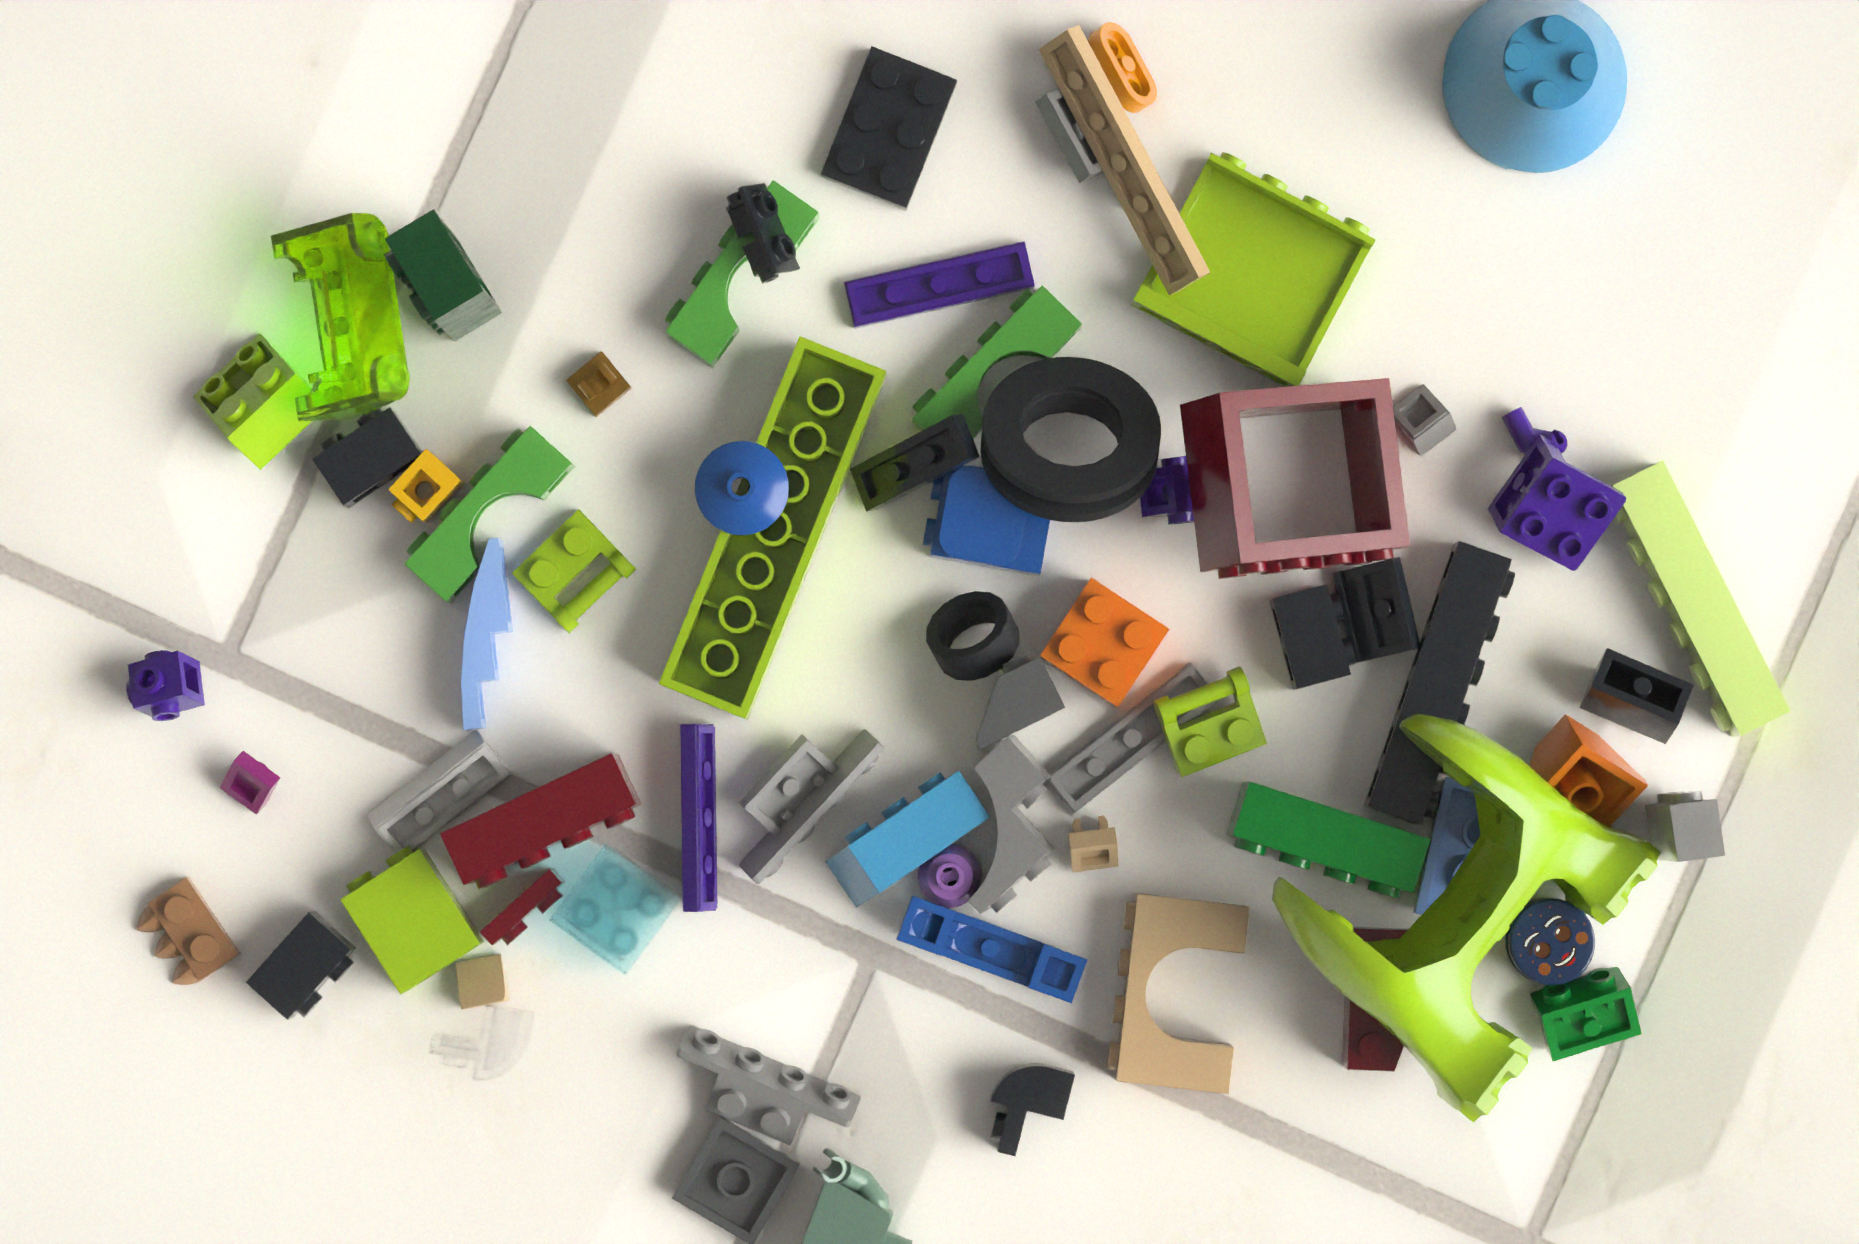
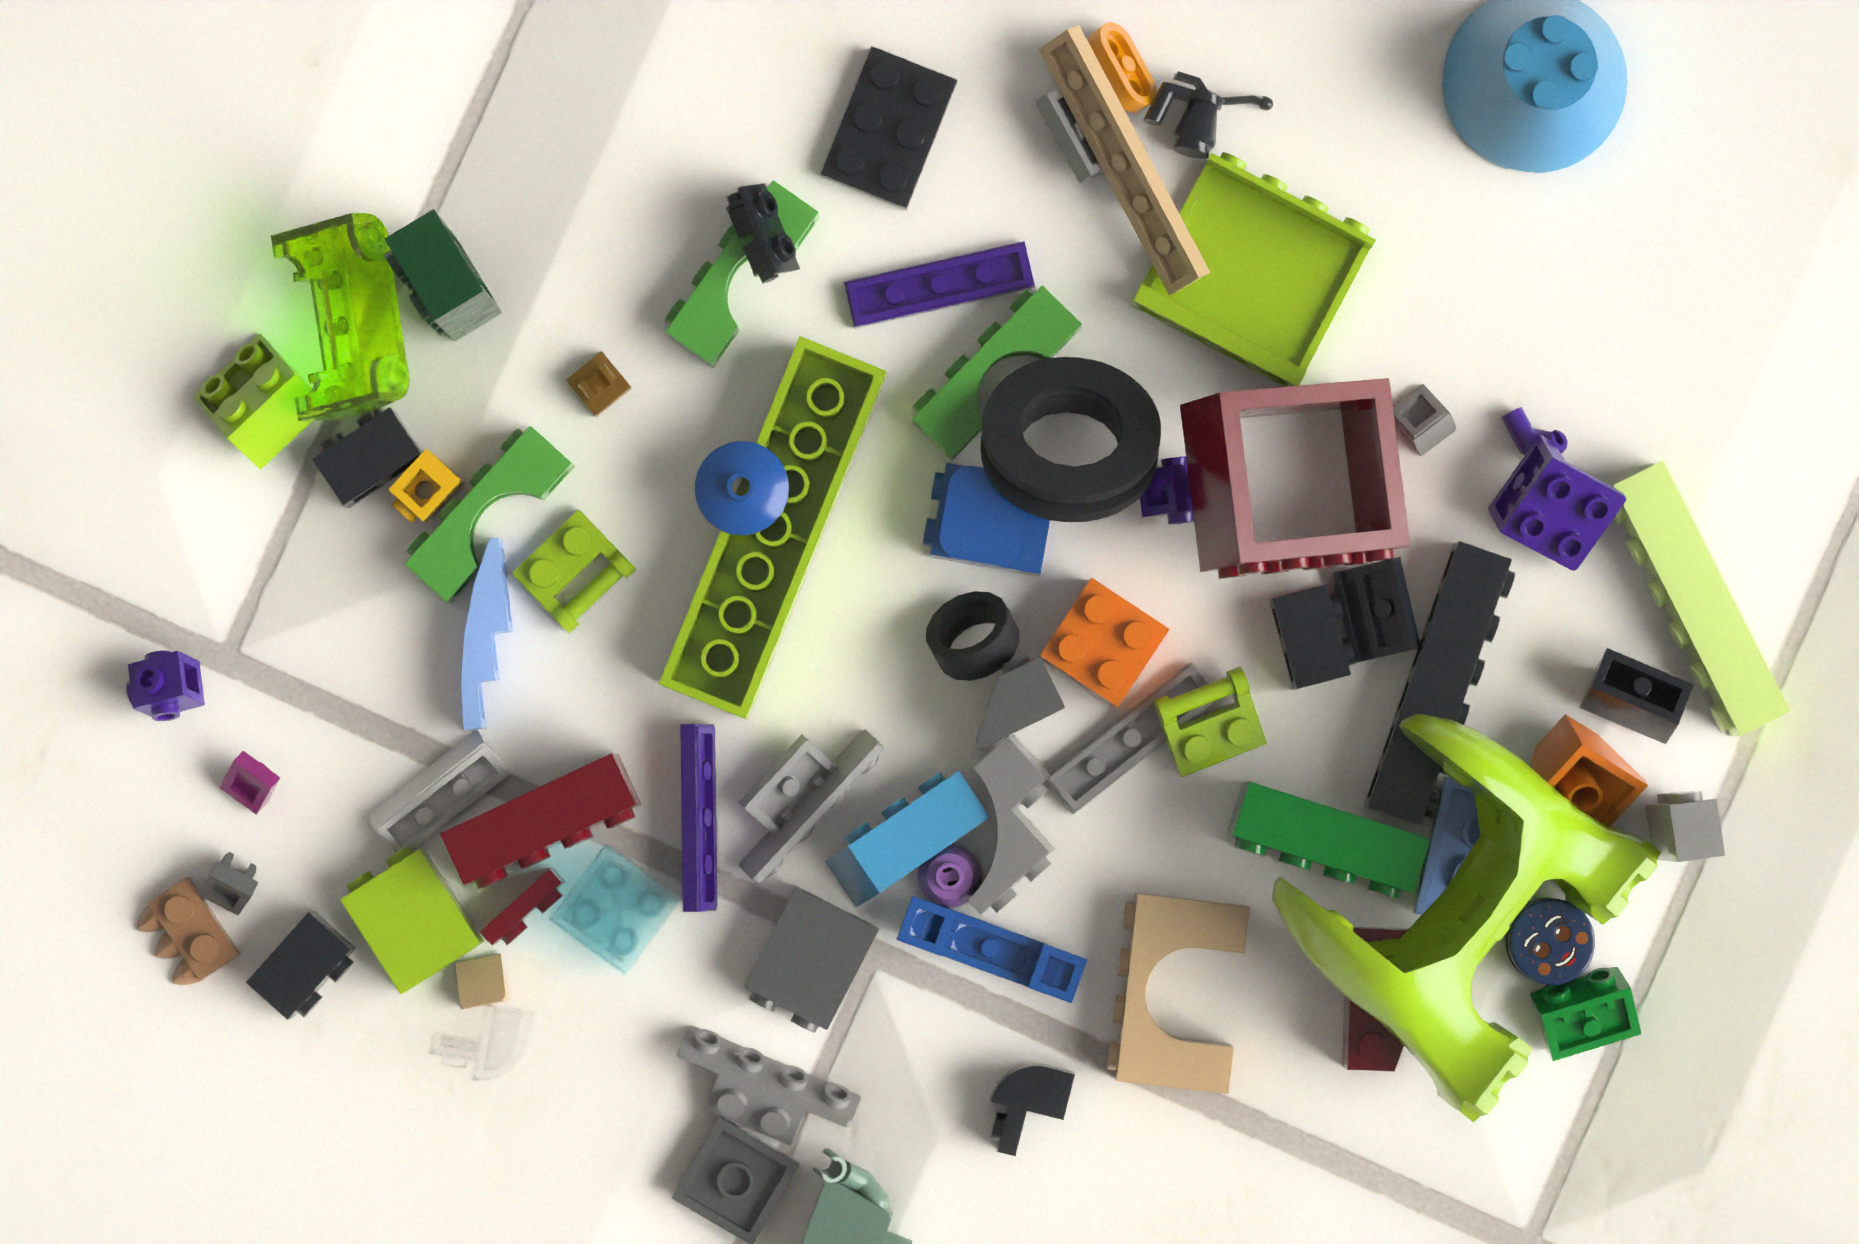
black plate [850,413,980,512] -> none
tan tile [1068,815,1119,873] -> none
none -> dark grey tile [197,852,259,916]
none -> dark grey brick [744,886,879,1033]
none -> black piece [1143,71,1273,159]

